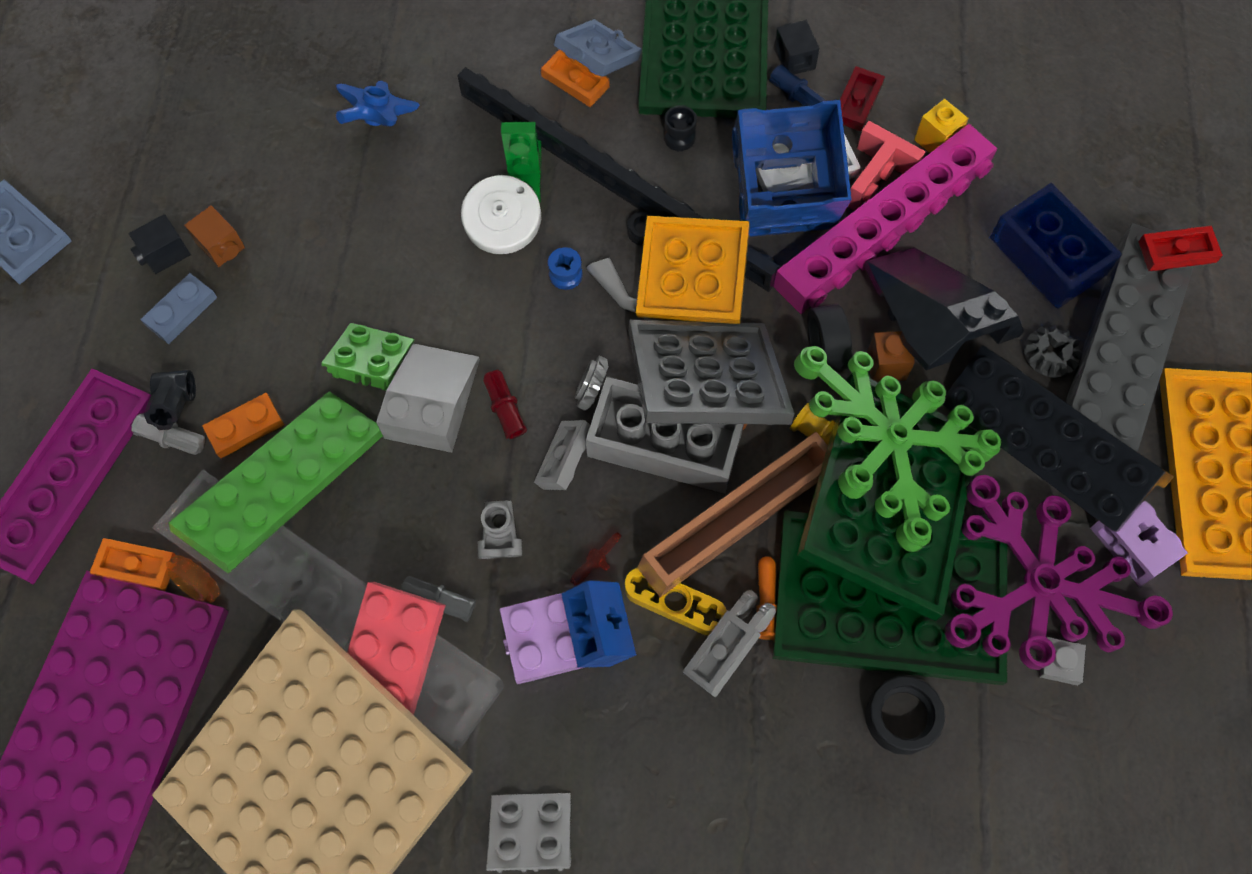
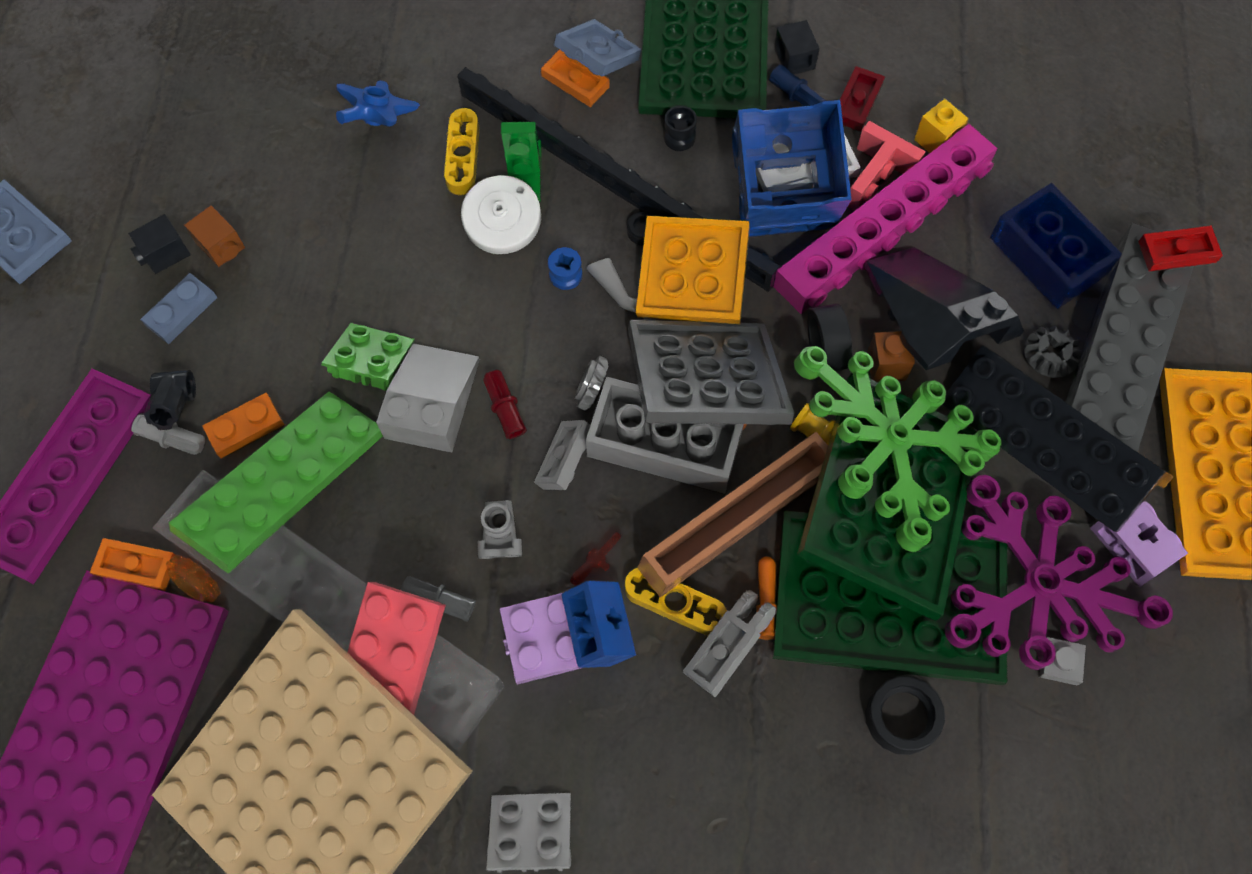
none -> yellow beam [444,108,479,195]

